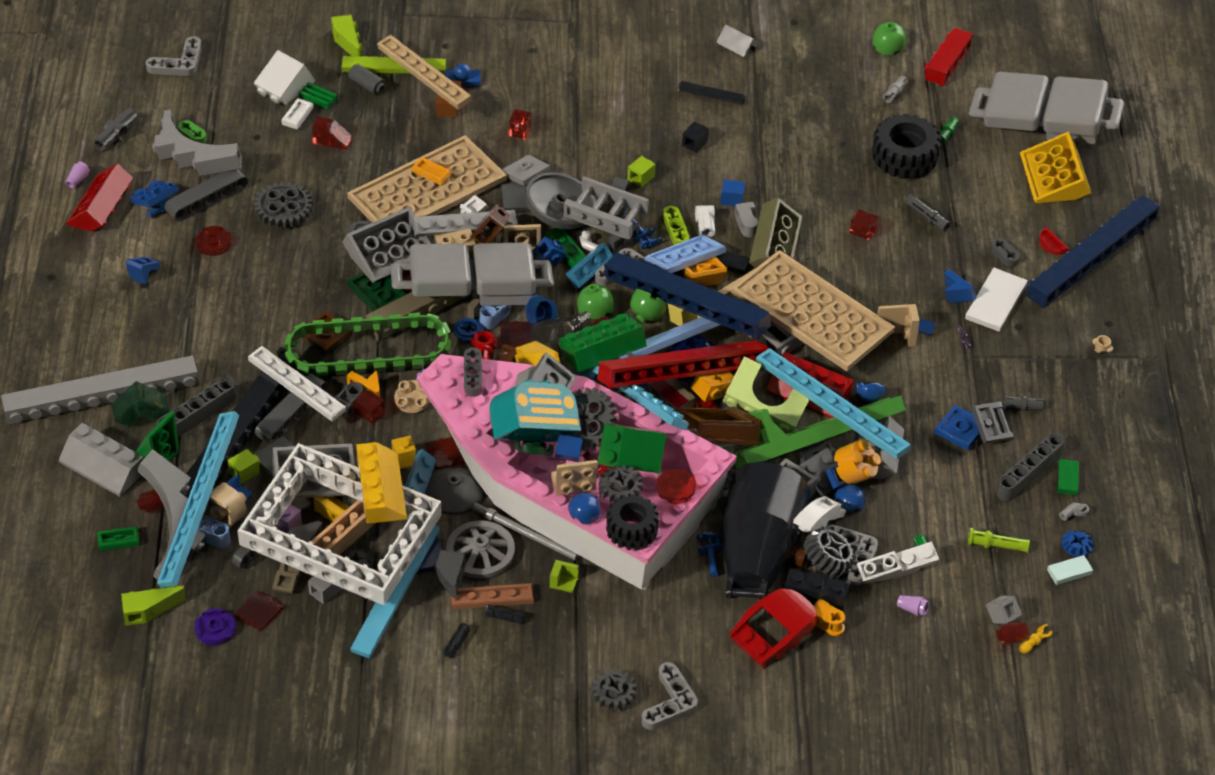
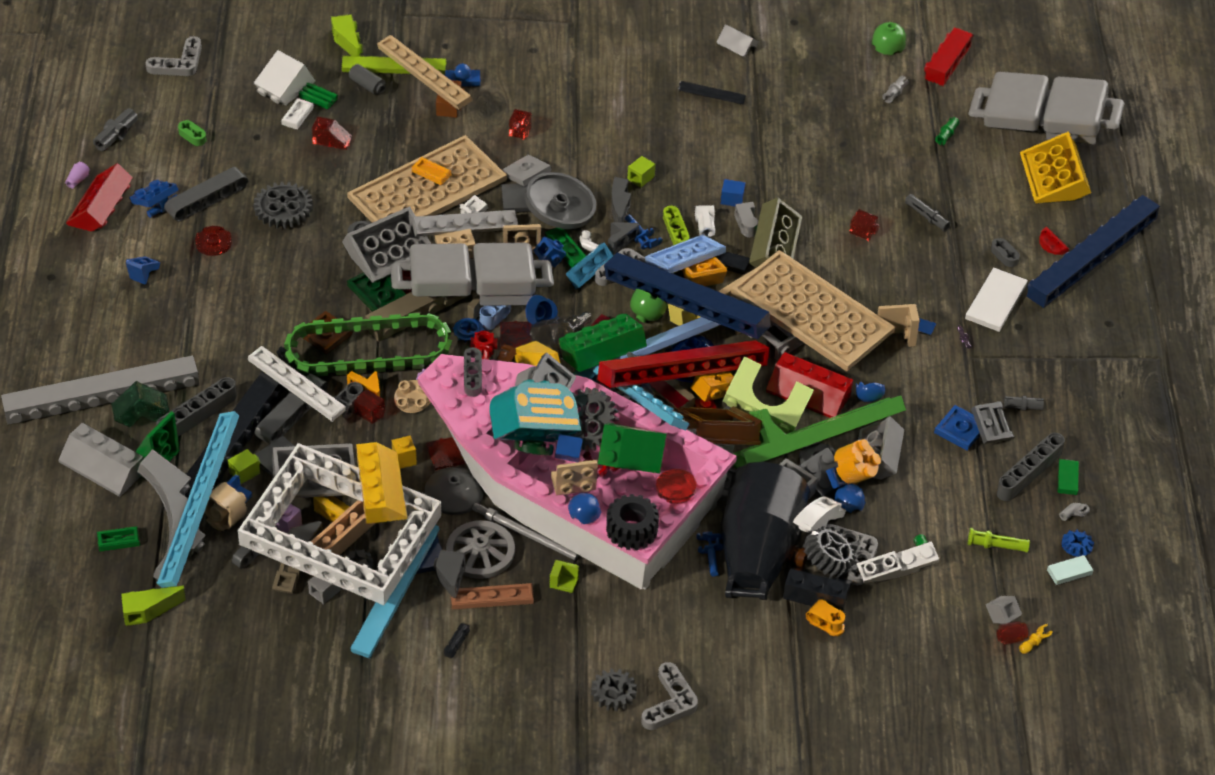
clear red brick [137,489,164,513] -> none
light grey arch [152,110,242,176] -> none
dark purple tile [194,609,236,646] -> none
light blue piece [198,515,231,549] -> none
clear red piece [234,591,284,632] -> none
dark azure plate [405,449,437,494] -> none
reddish brown torso [471,205,510,243] -> none
black axle [485,604,525,624] -> none
light grey fence [564,176,649,240] -> none
bright green cylinder [577,284,615,319] -> none
dark grey gear [599,464,643,502] -> none
black brick [682,121,709,153] -> none
red slope [729,589,817,669] -> none
medium azure plate [756,348,911,459] -> none
black tyre [872,114,941,179] -> none
lavender cone [897,595,929,617] -> none
blue slope [944,269,977,303] -> none
tan plate [1092,335,1113,353] -> none

